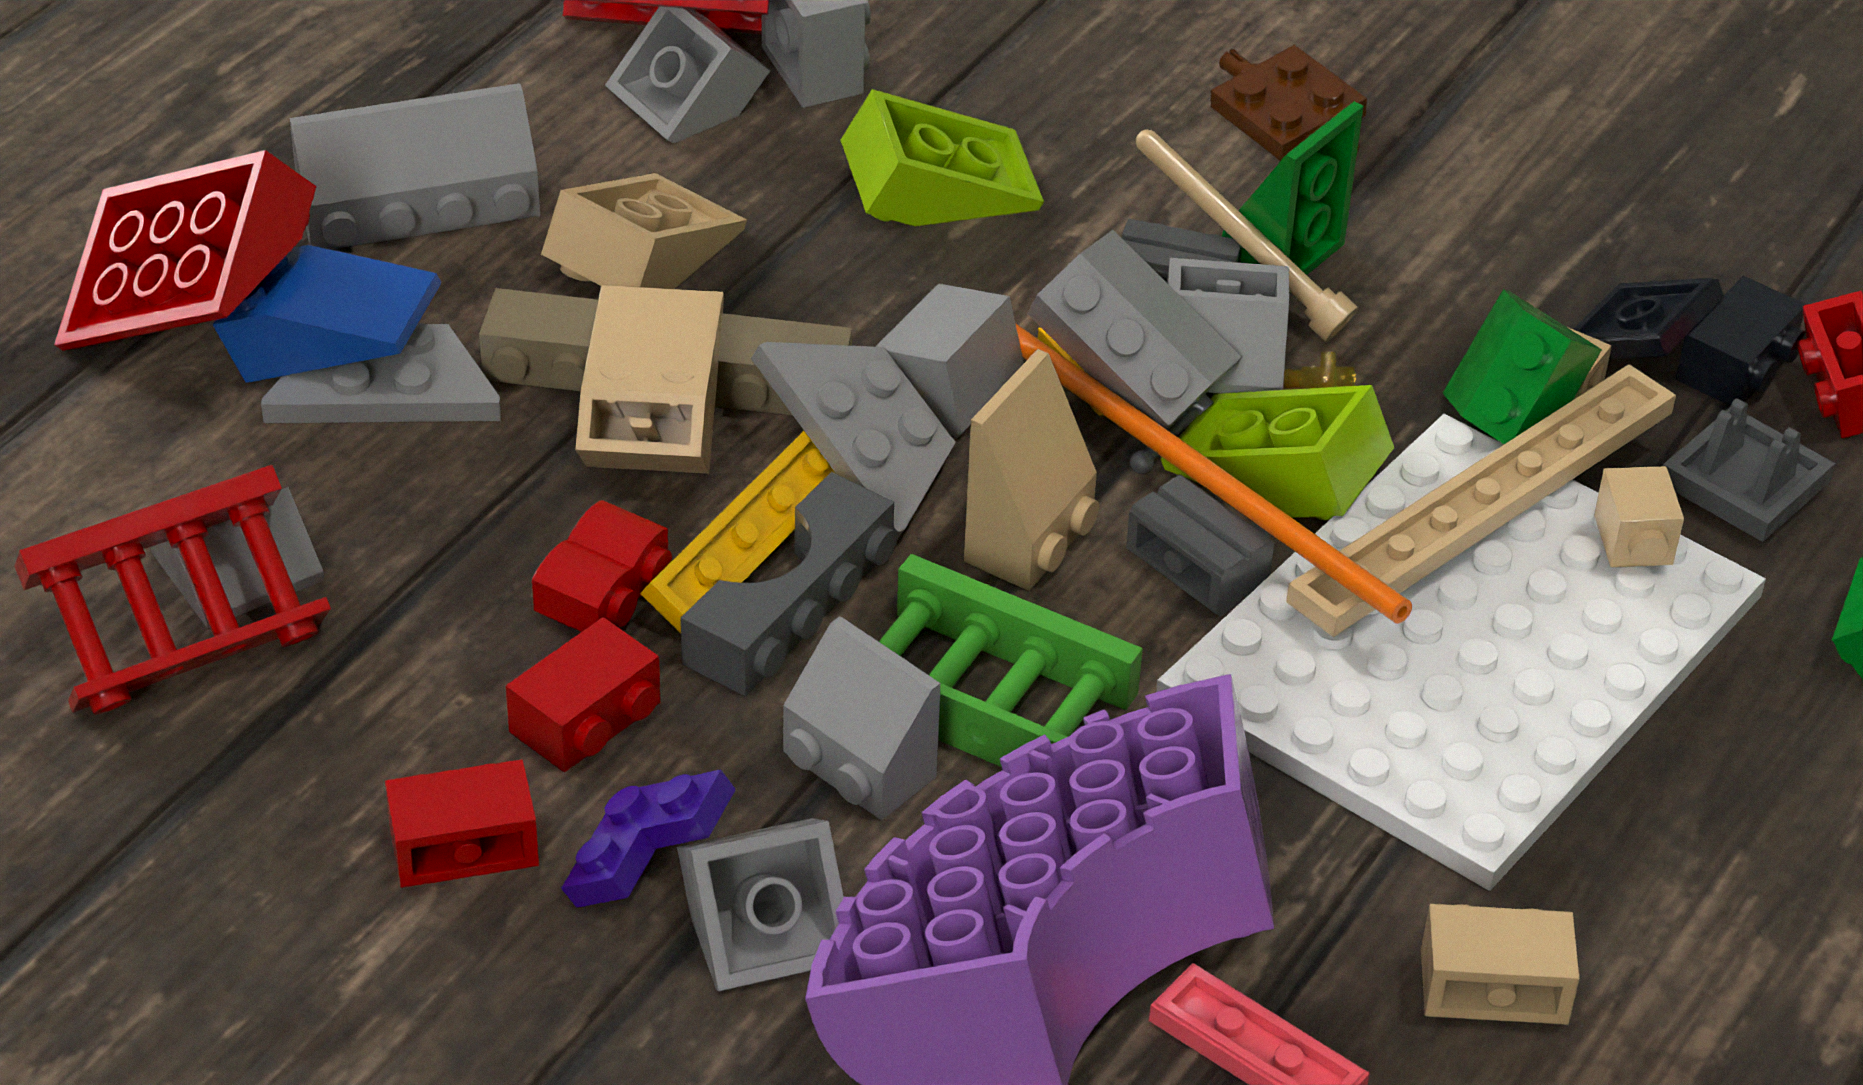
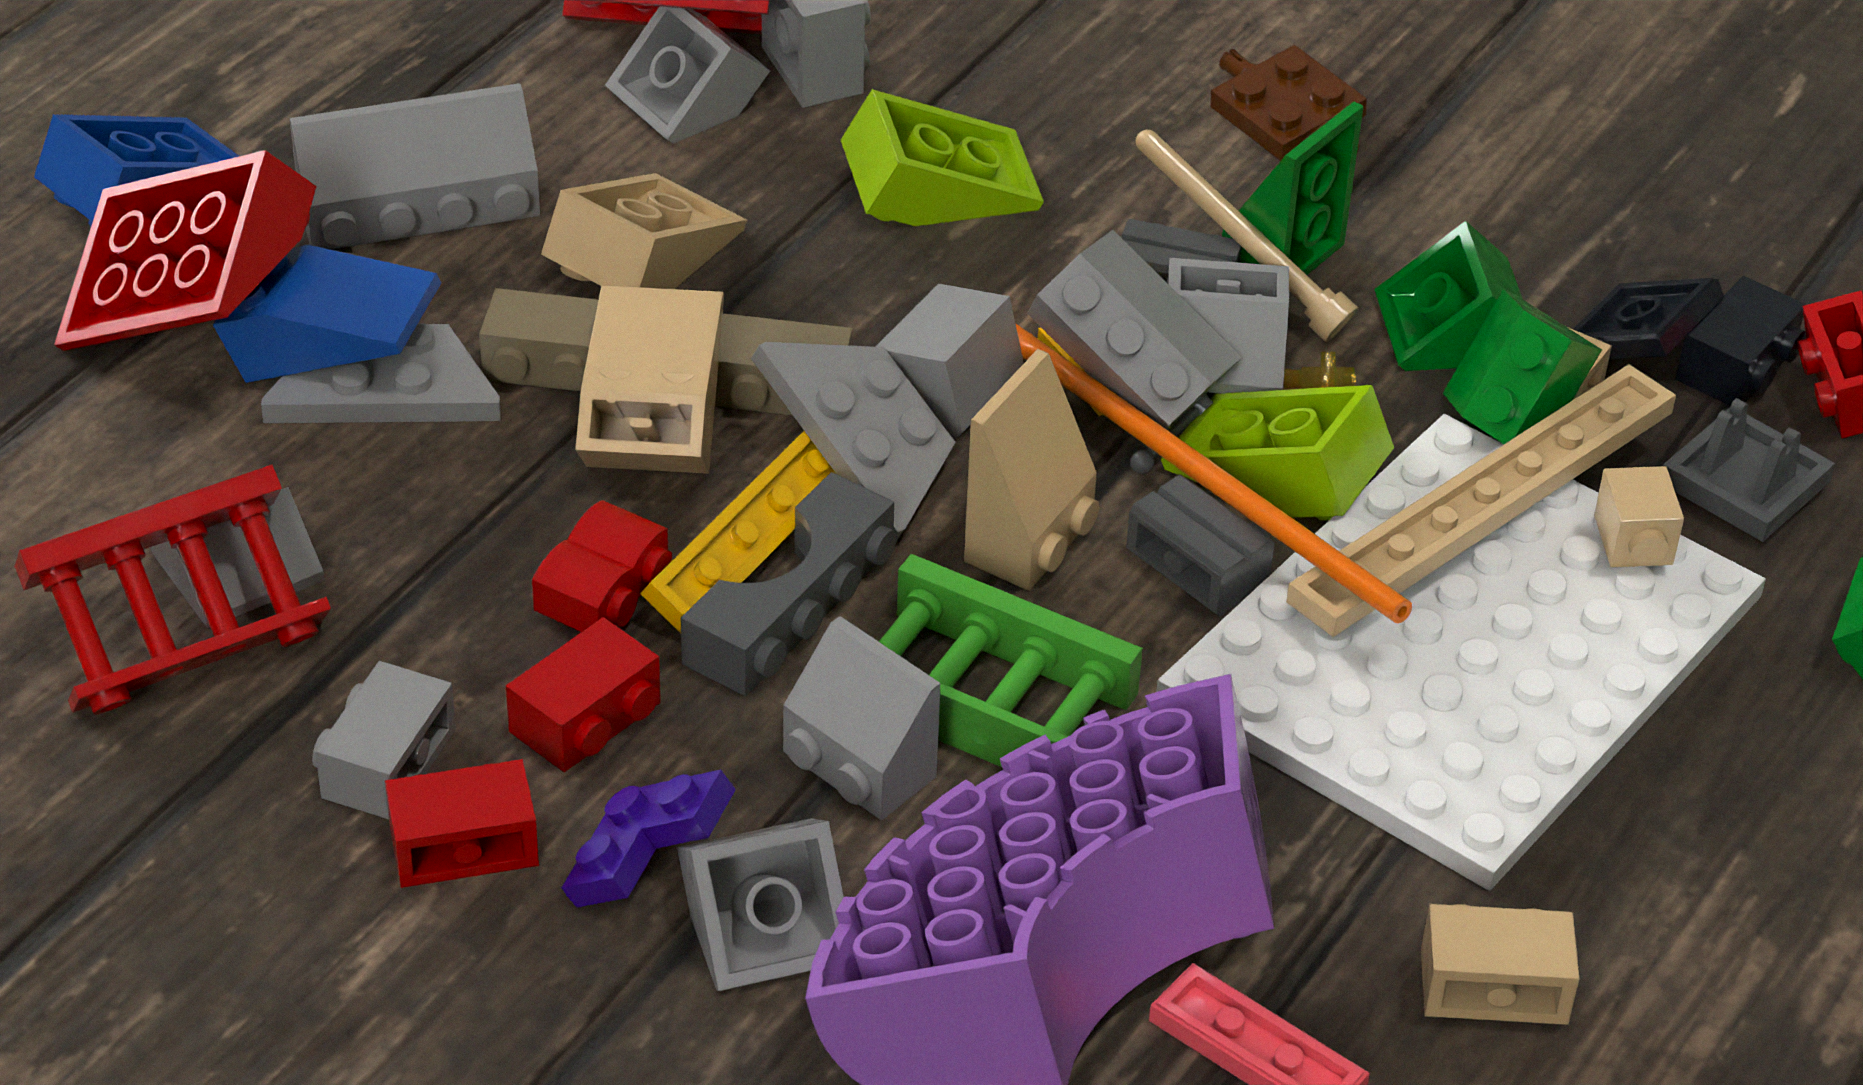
none -> blue slope [34,114,239,226]
none -> light grey brick [312,661,456,820]
none -> green slope [1374,221,1523,371]

